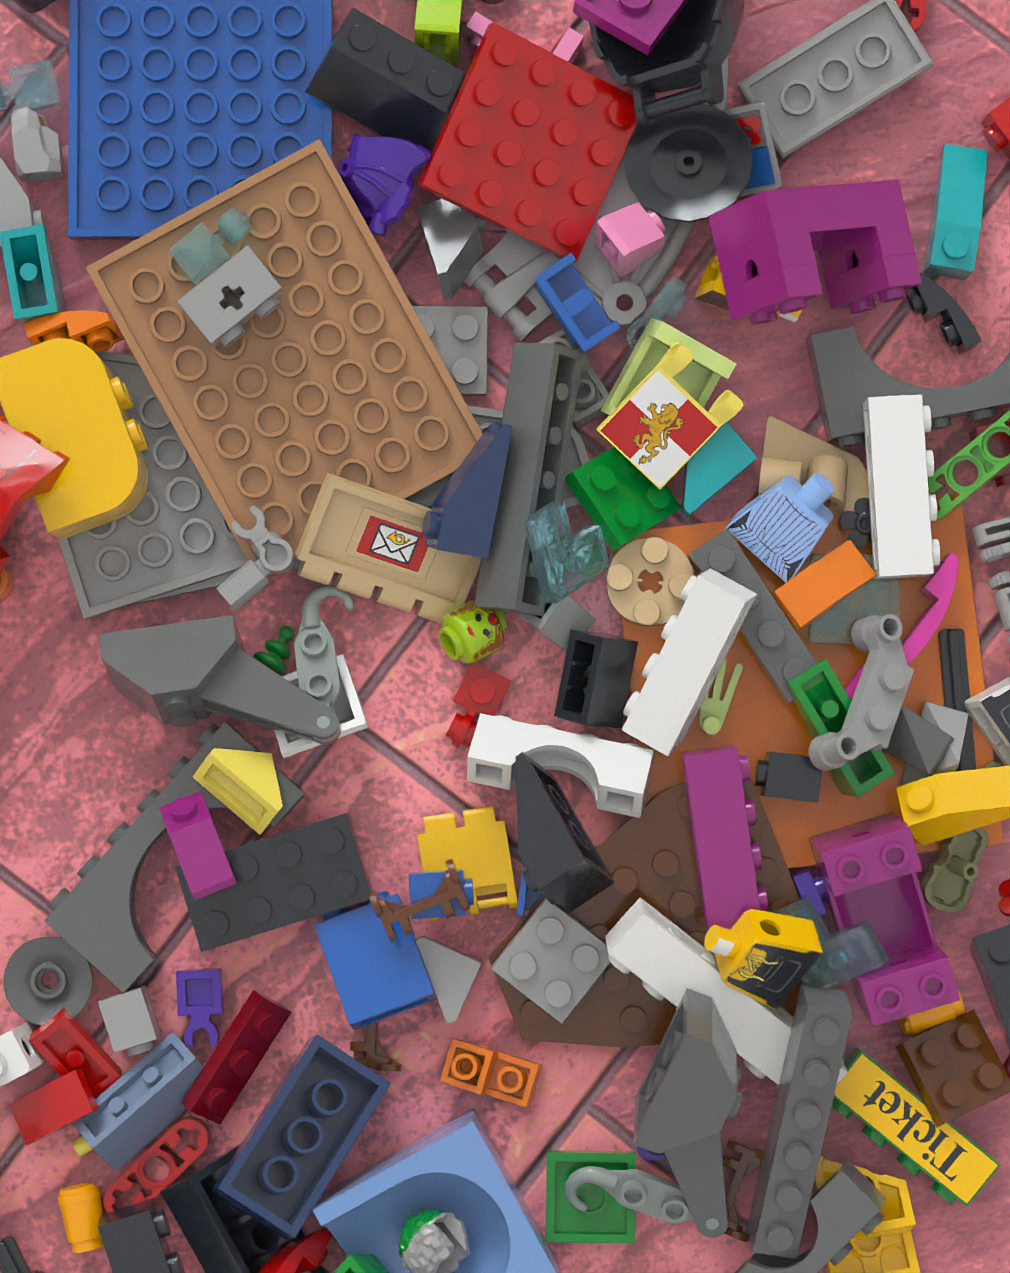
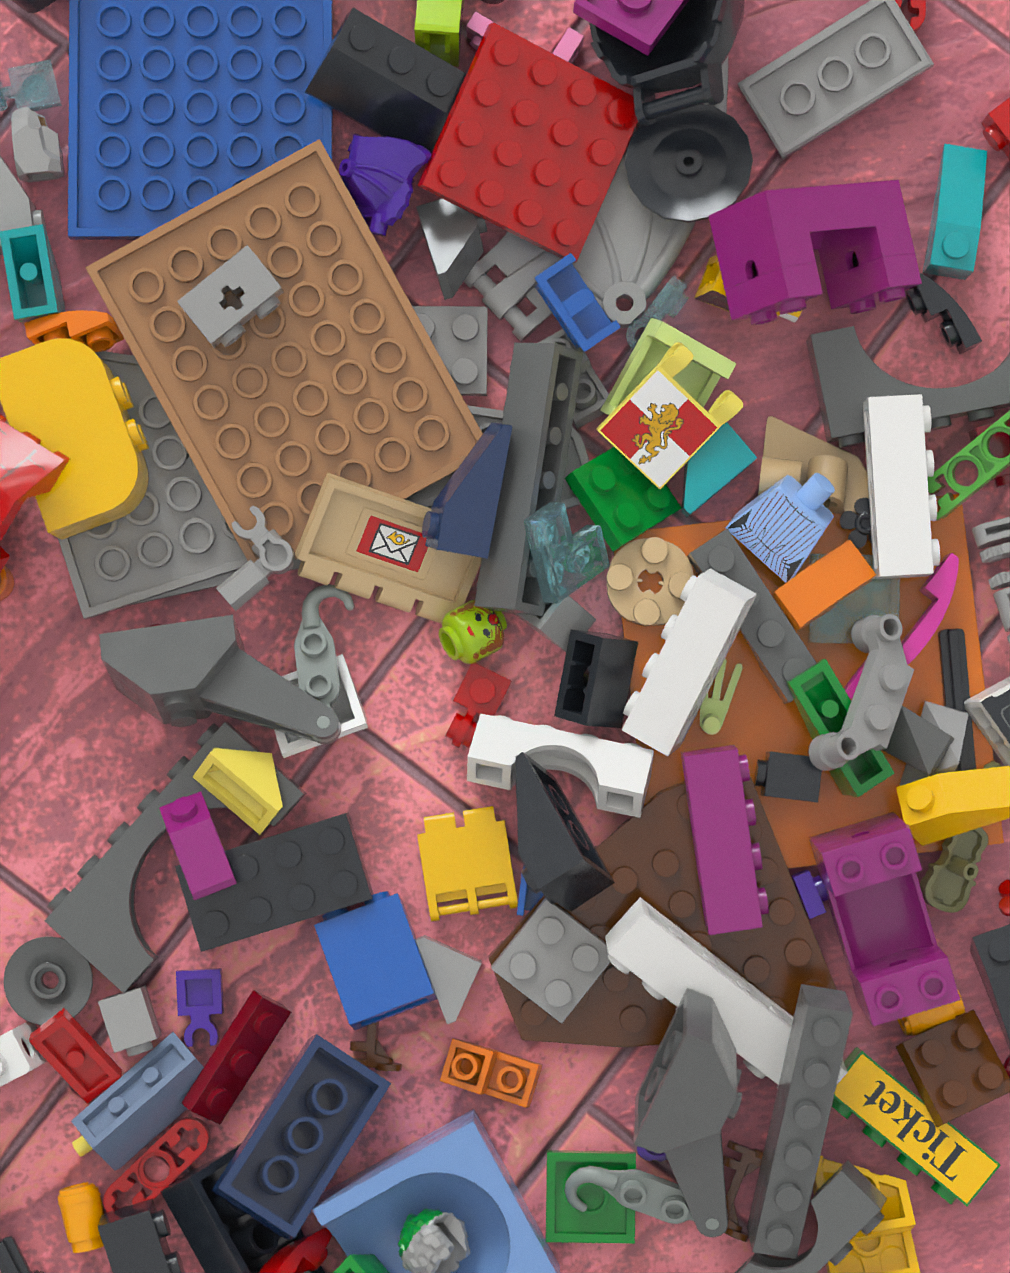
red slope [9,1068,99,1146] -> none
clear light blue plate [168,207,253,286] -> none
green hair [253,626,295,676] -> none
reddish brown piece [368,858,470,942] -> none
blue brick [409,869,474,919] -> none
bright pink slope [595,202,666,279] -> none
torso [704,909,823,1010] -> none
slope [721,101,783,197] -> none
clear light blue plate [772,896,889,988] -> none

